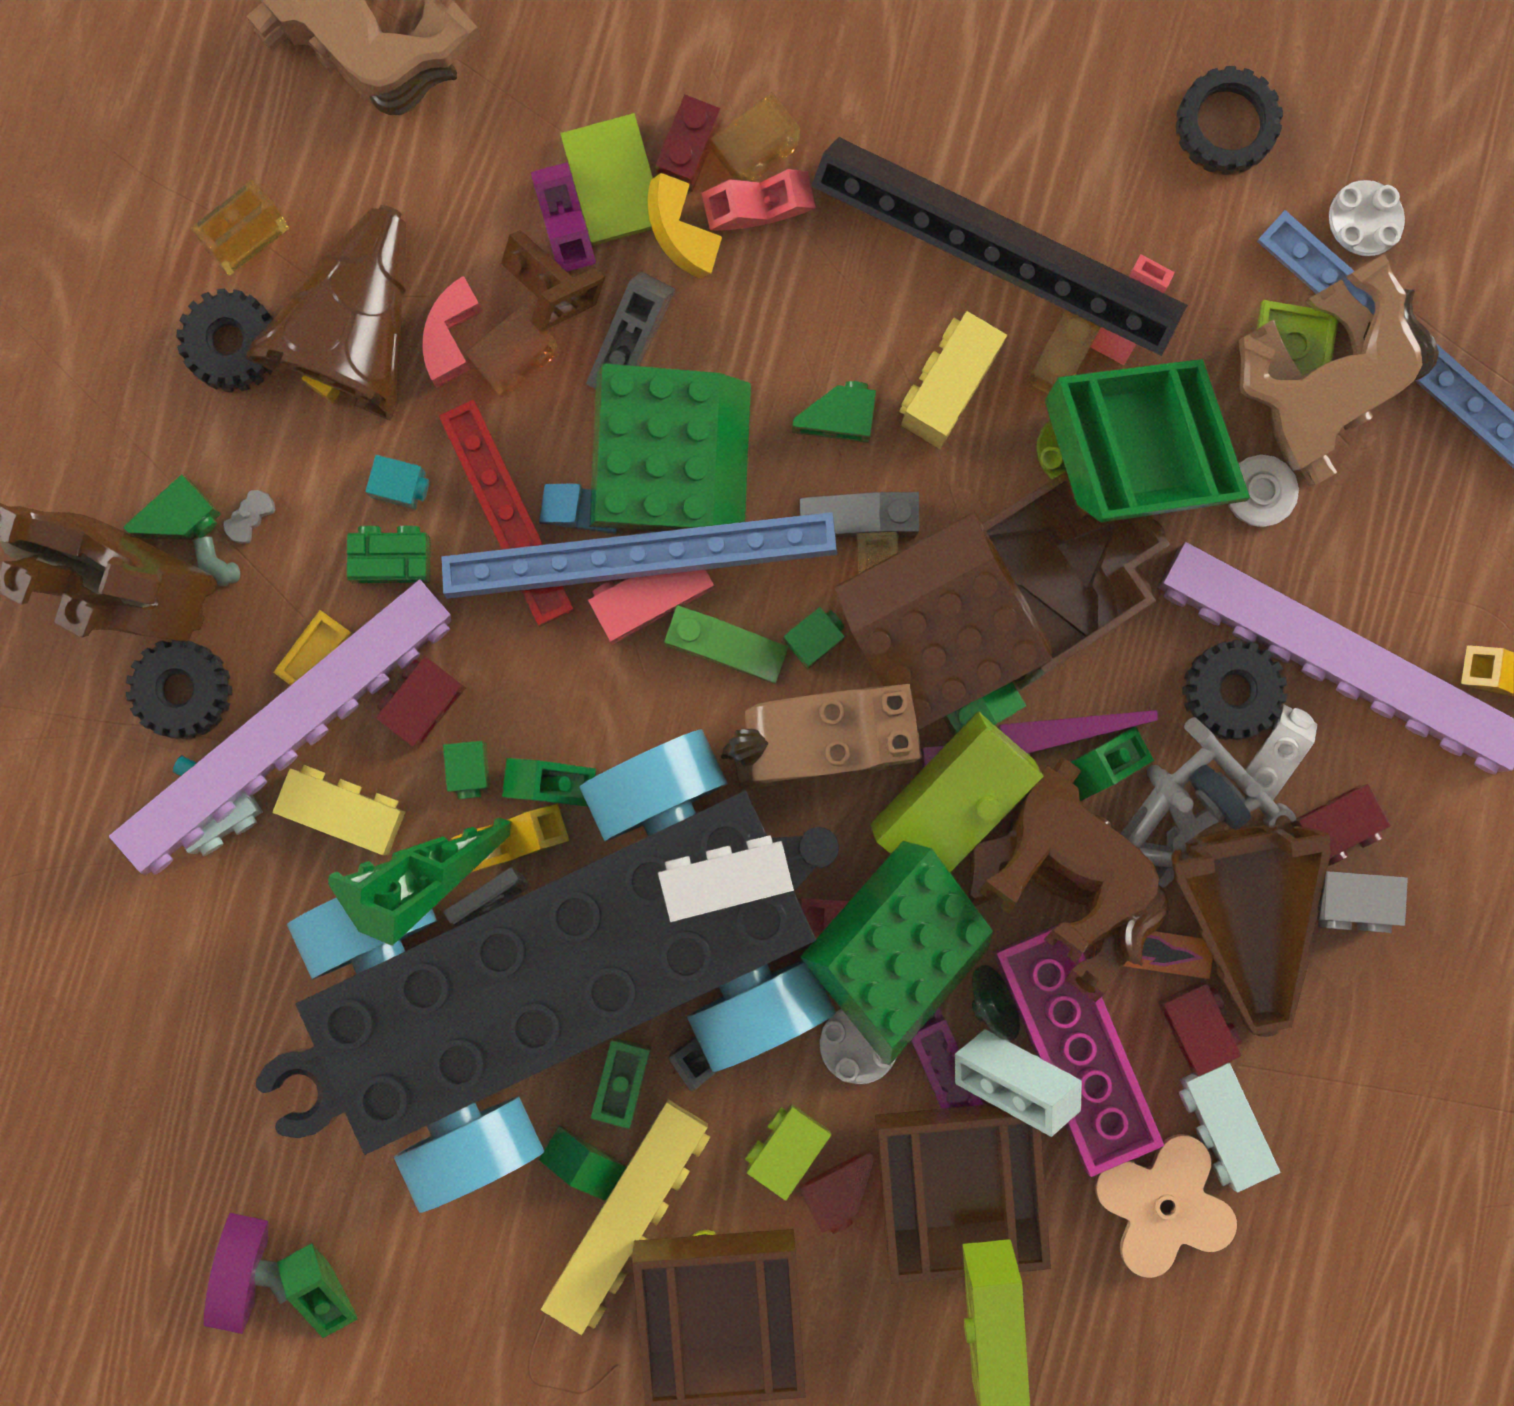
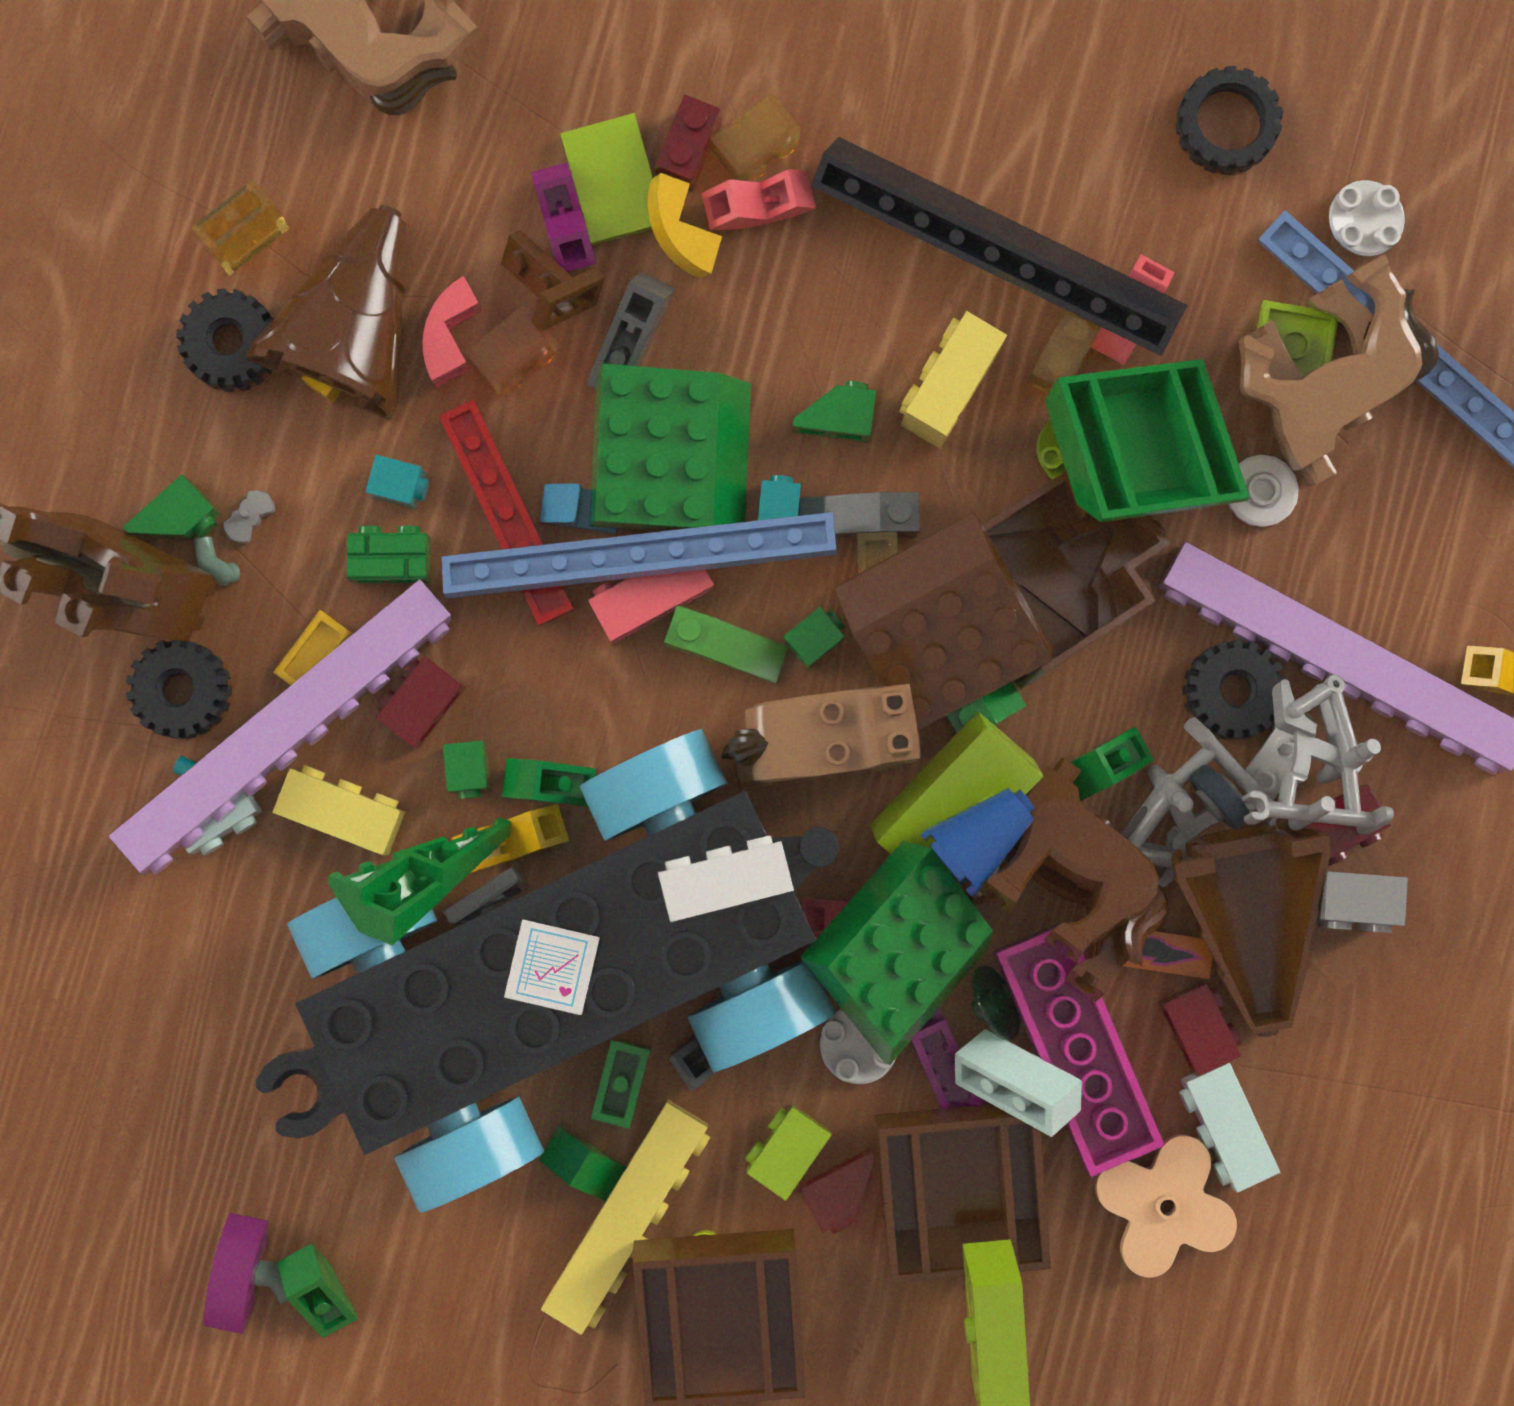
magenta slope [921,710,1158,769] -> none
none -> white sticker [504,919,600,1015]
none -> teal brick [758,475,801,521]
none -> blue cone [920,788,1035,897]
none -> light grey piece [1242,675,1394,835]

